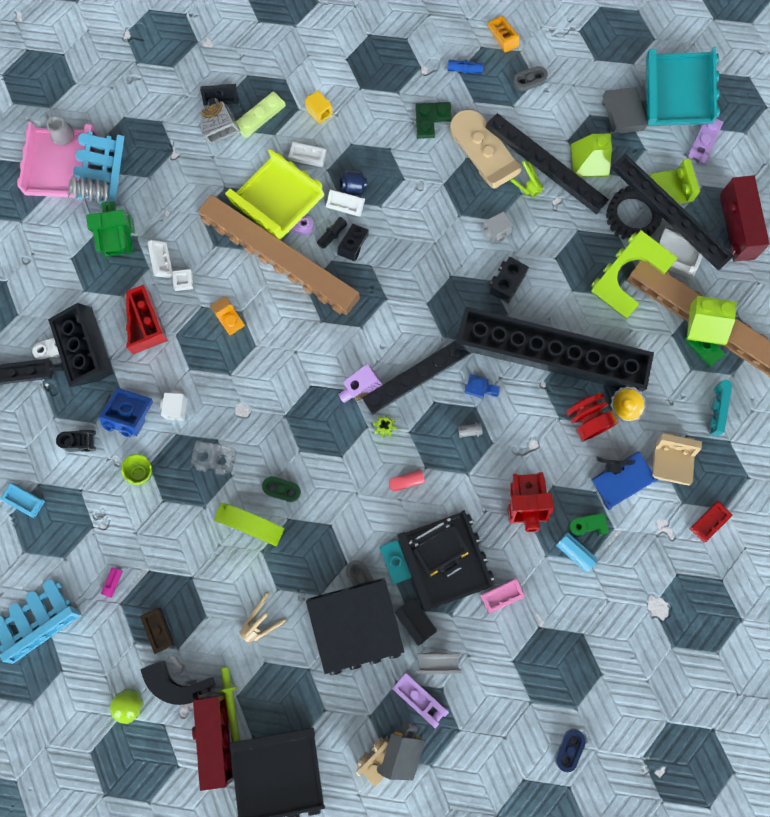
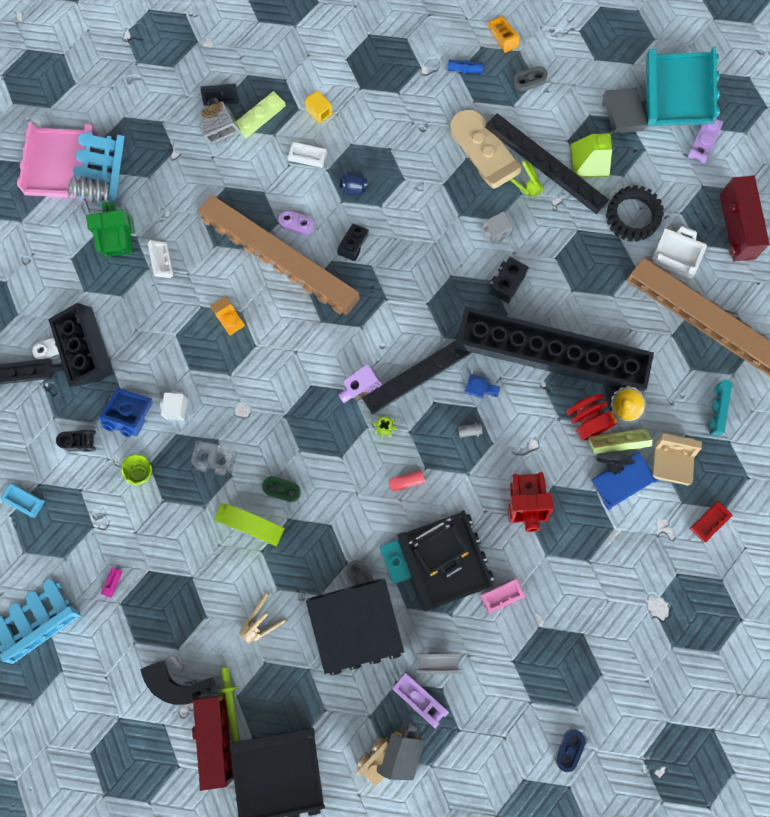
light grey piece [46,116,74,145] -> none
lime hair [110,689,144,724] -> none
red wedge [126,284,168,355] -> none
dark brown plate [140,608,175,654] -> none
white plate [172,269,194,291] -> none
neon yellow panel [225,149,324,240] -> none
black axle [317,217,348,249] -> none
white plate [326,189,365,217] -> none
black panel [394,598,437,646] -> none
dark green plate [415,102,452,139] -> none
medium azure axle [556,532,598,573] -> none
green leg [568,513,609,537] -> none
lime arch [591,230,678,320] -> none
black plate [611,153,733,271] -> none
lime bracket [650,158,700,204] -> none
green plate [684,337,725,367] -> none
lime slope [687,296,737,345] -> none
none -> yellowish green plate [589,429,652,454]

